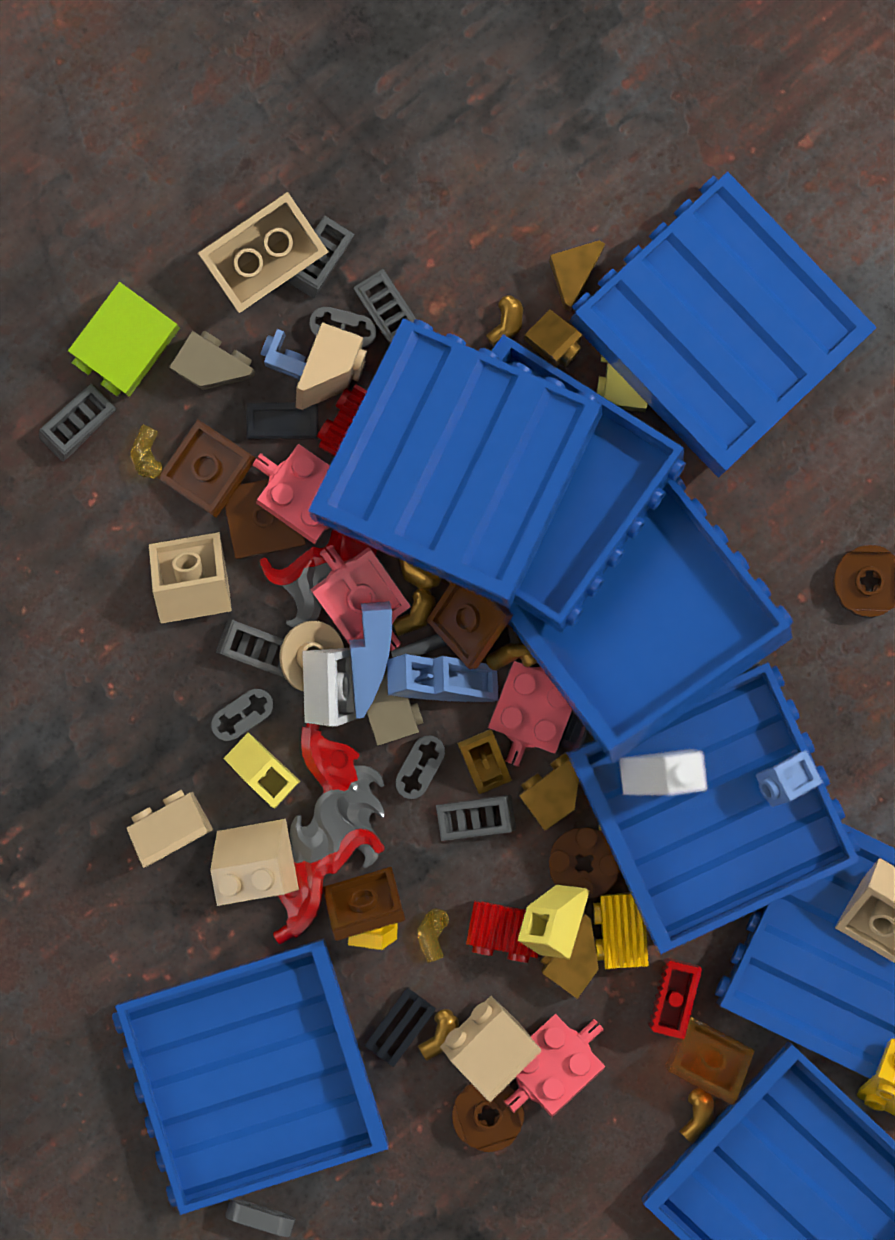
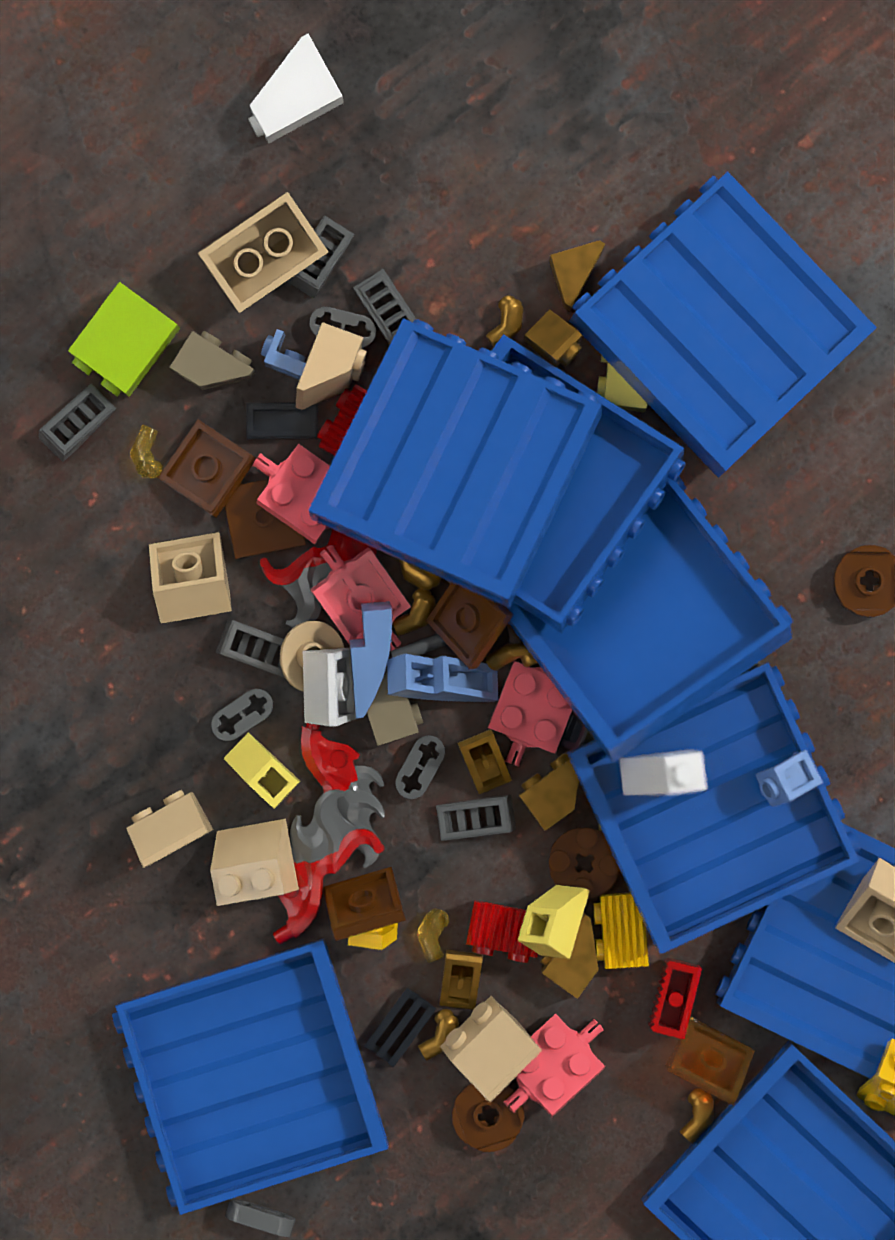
none -> white slope [248,34,344,143]
none -> pearl gold slope [440,949,483,1010]

